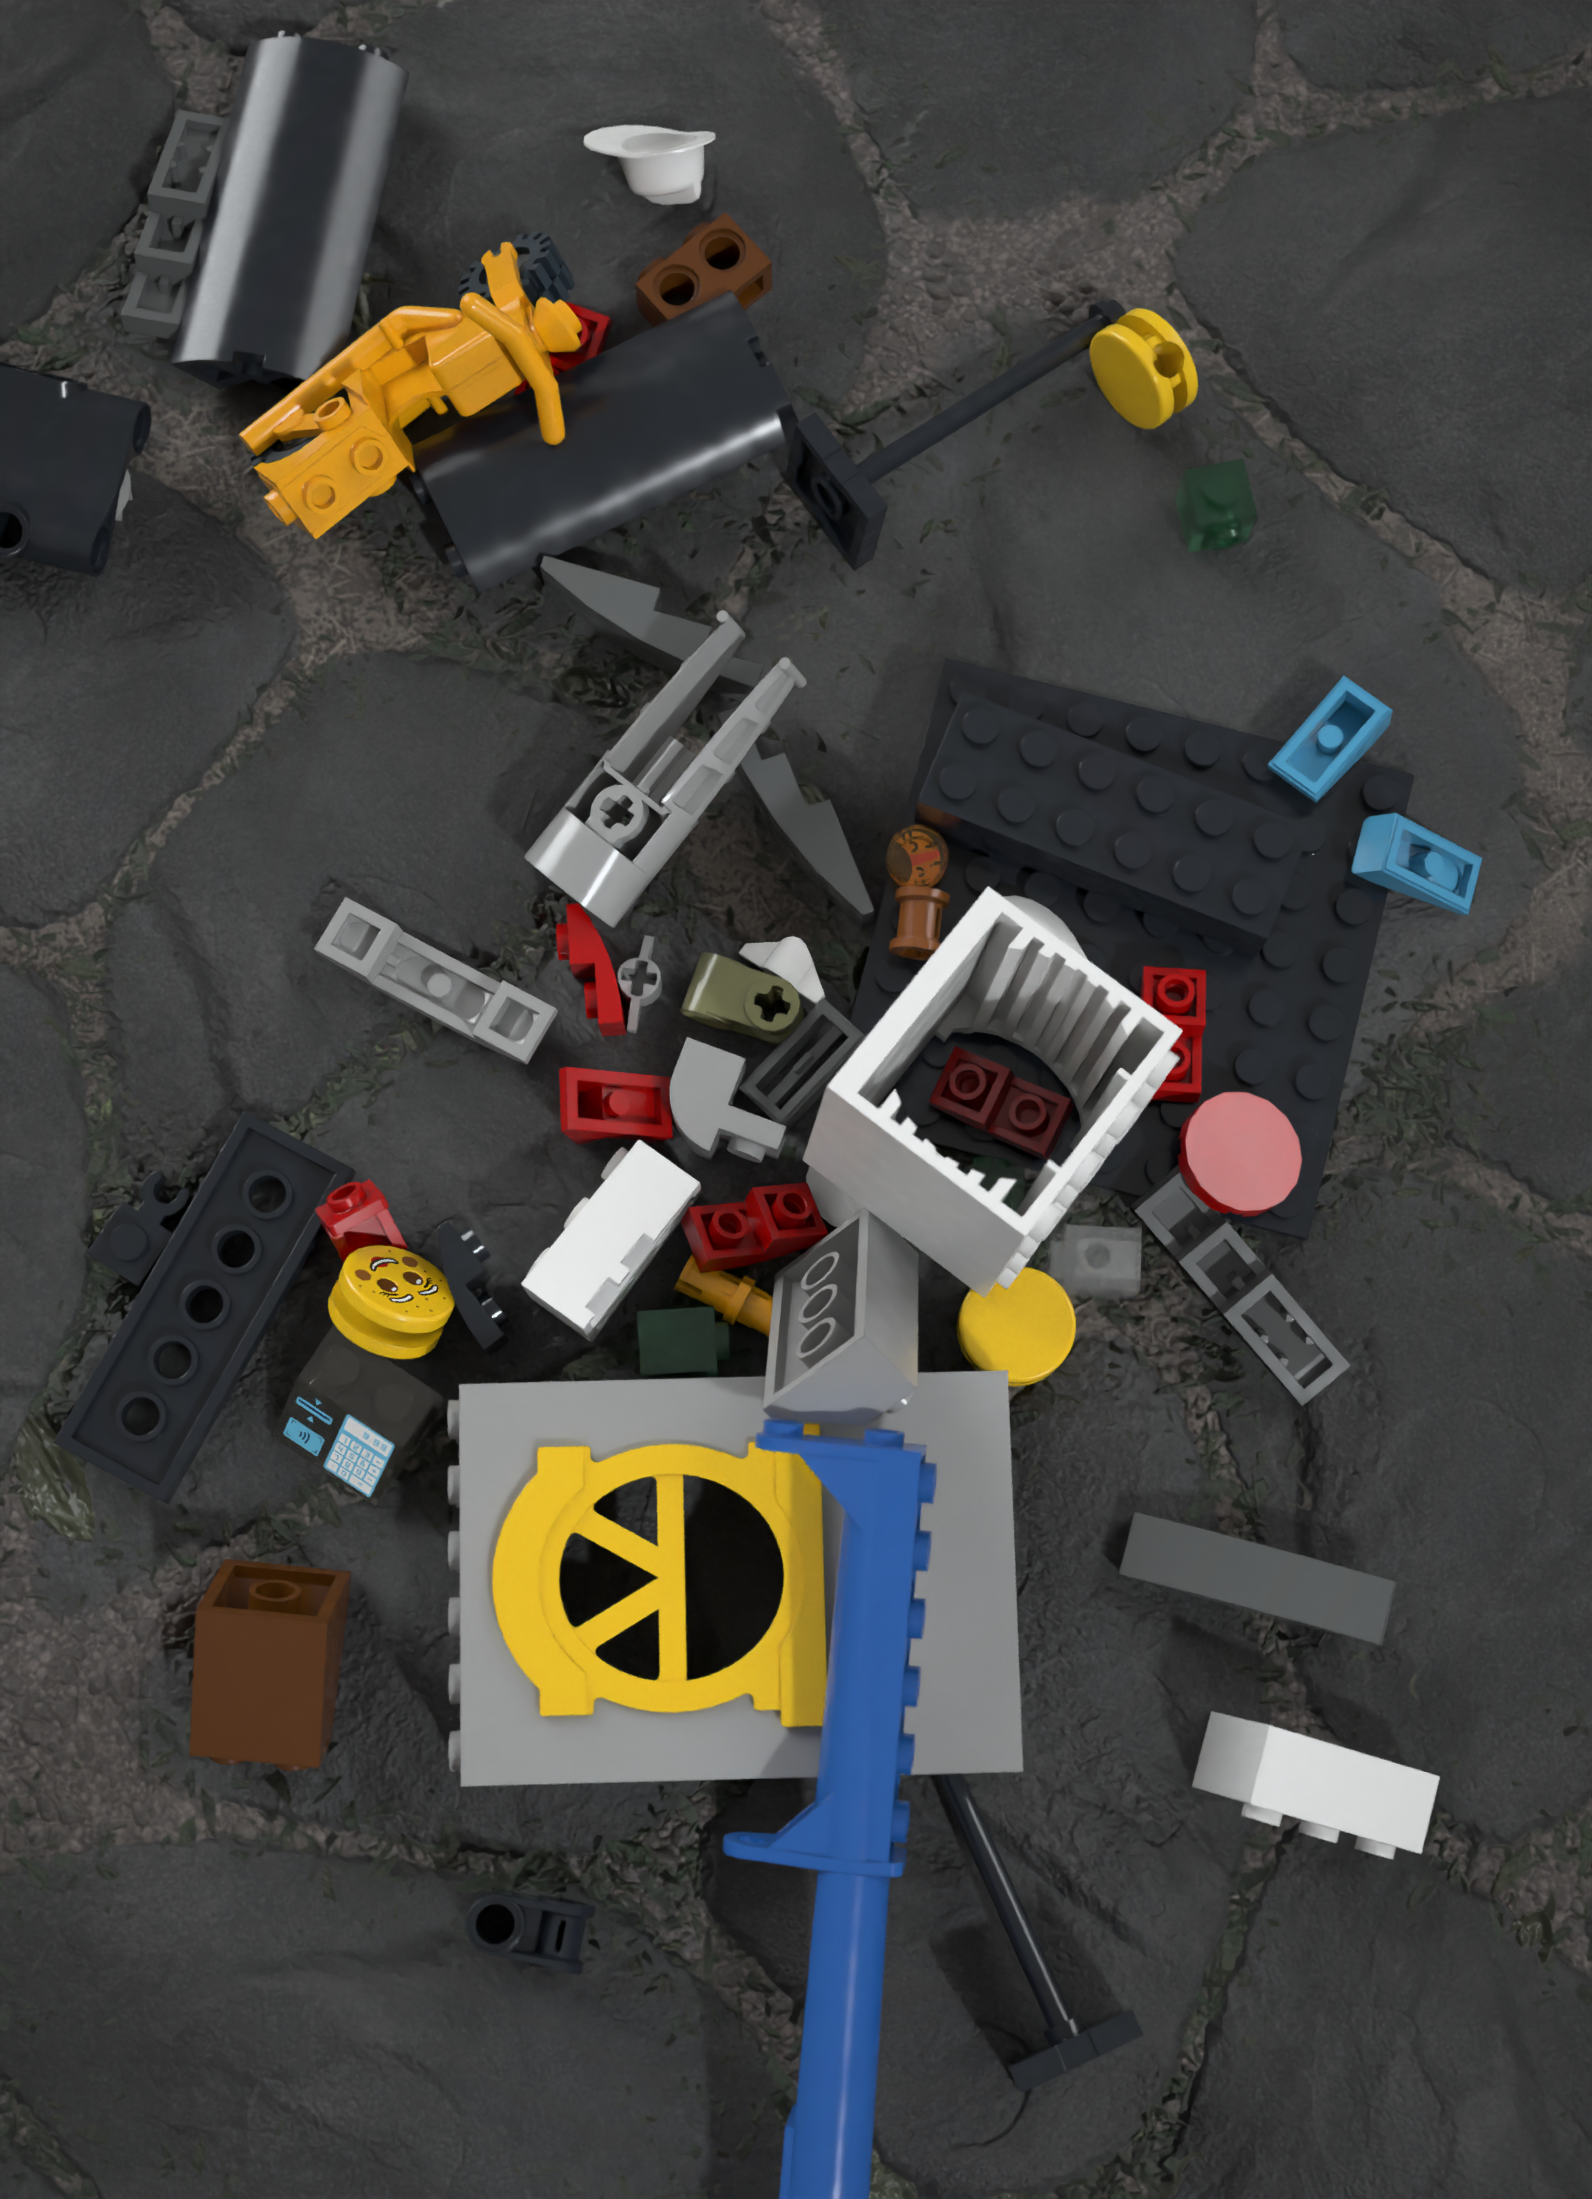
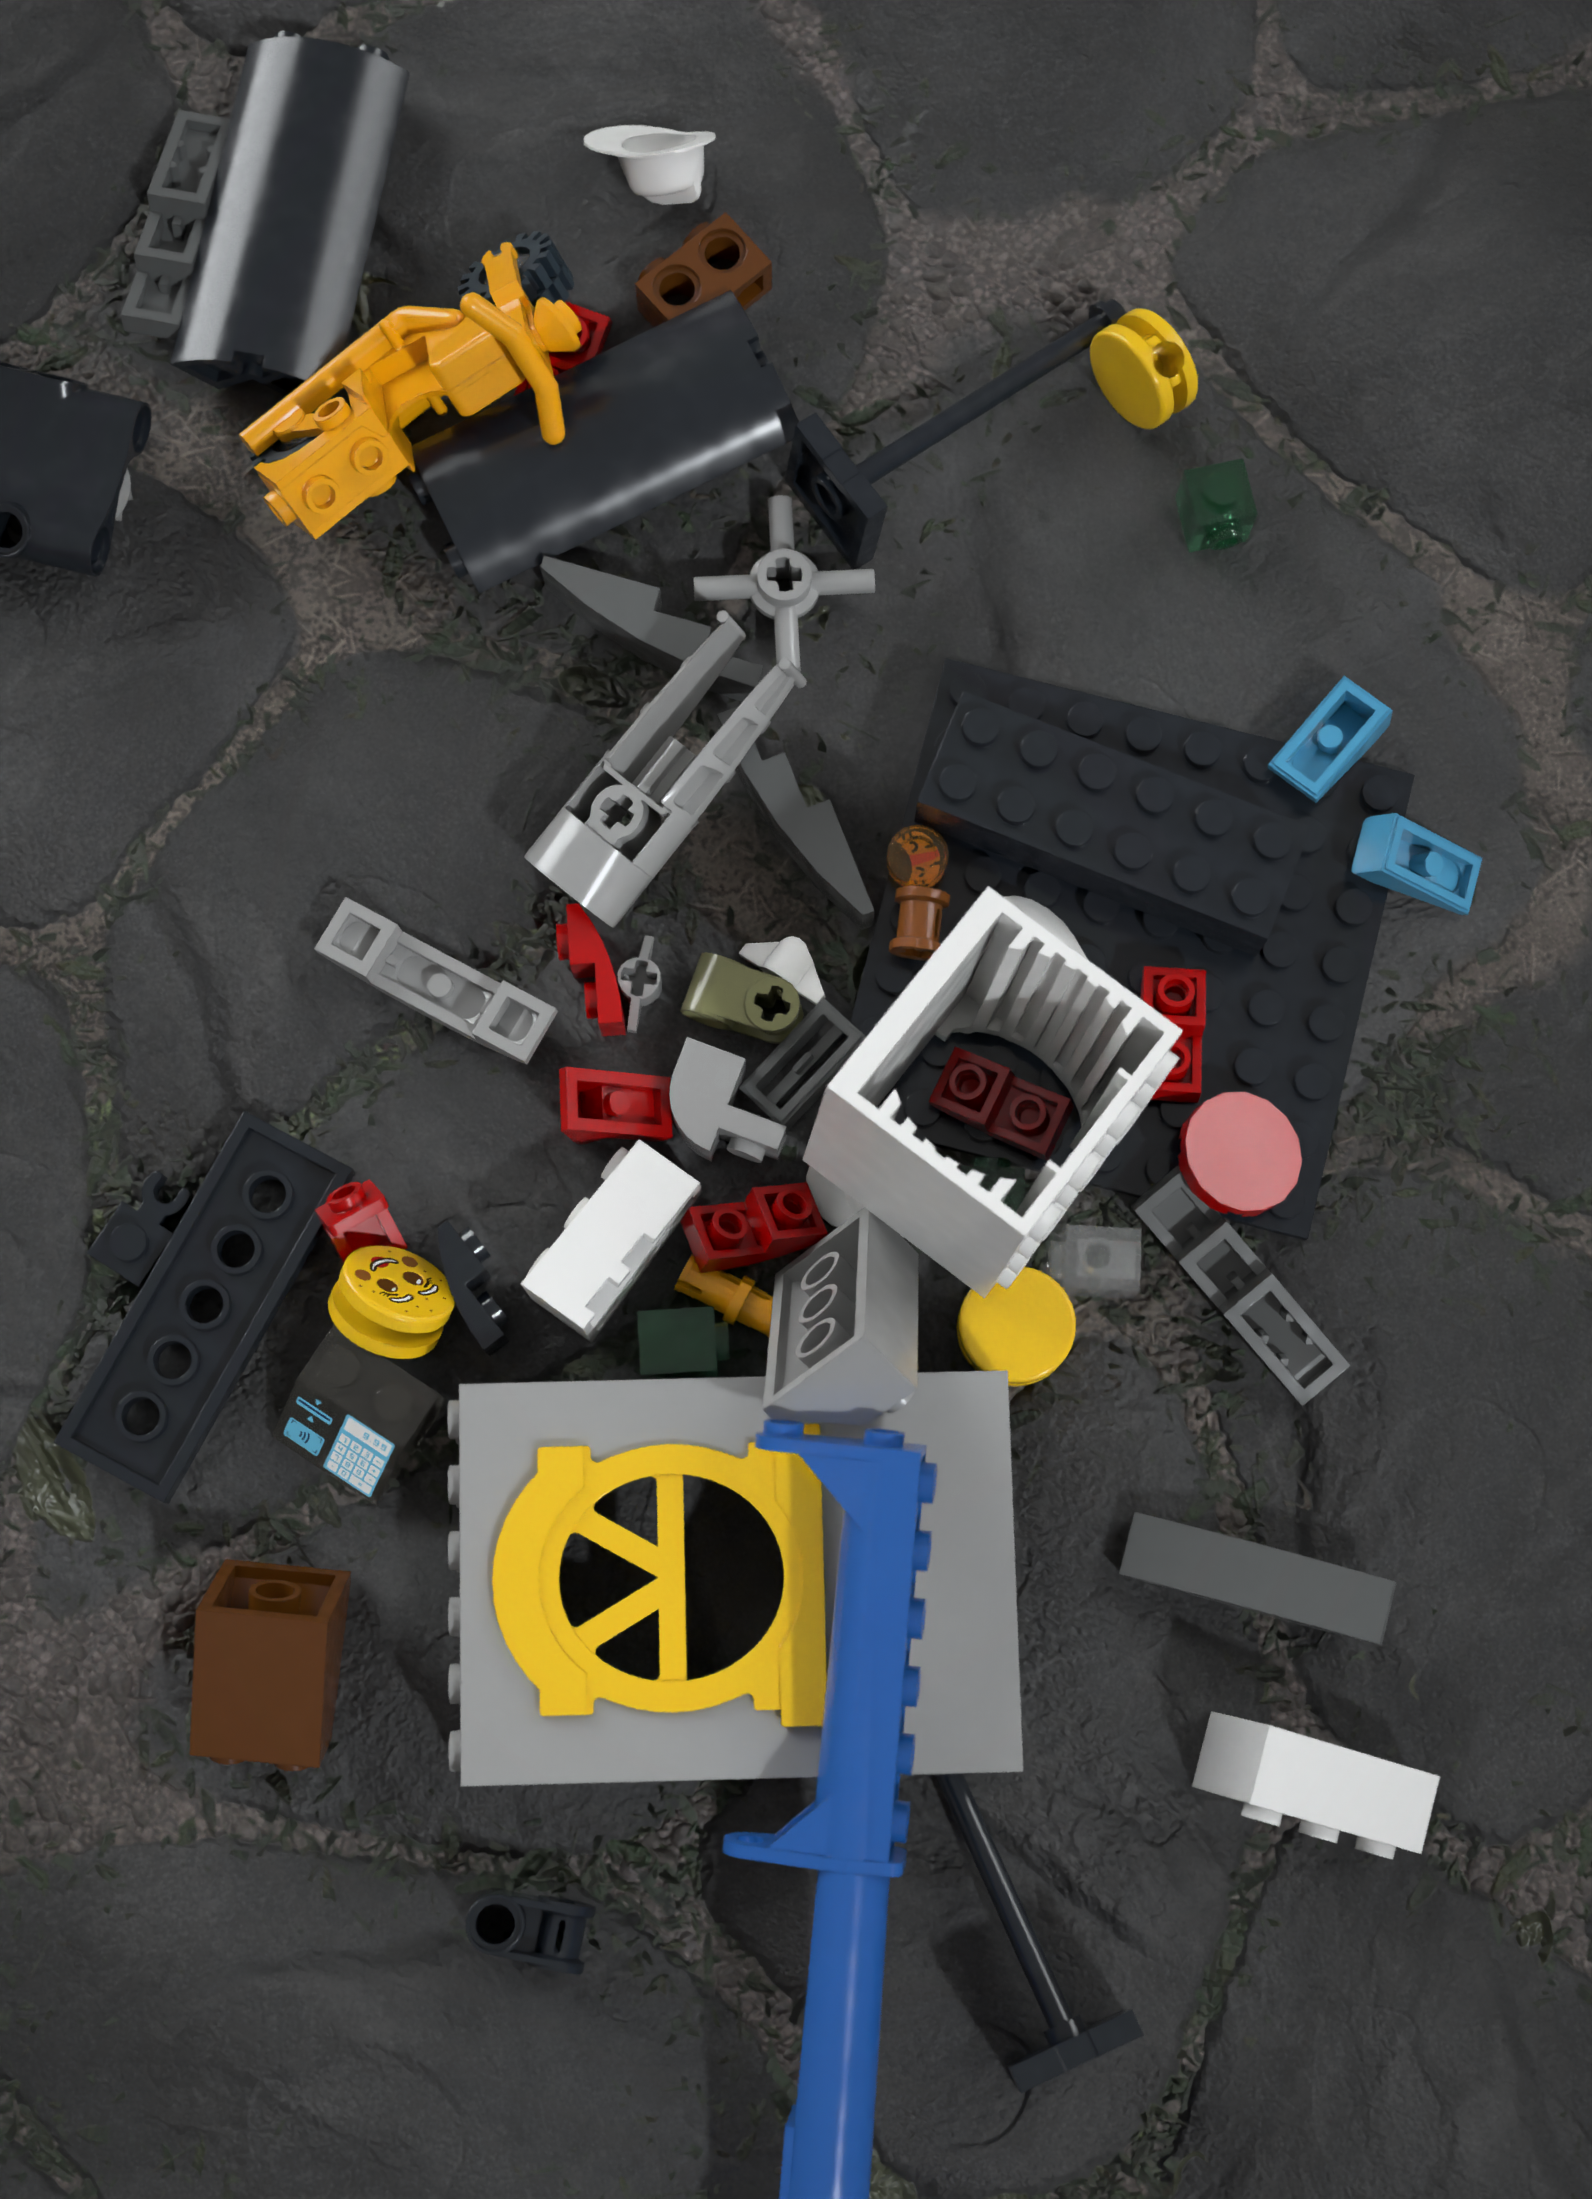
none -> light grey bar [694,495,875,672]

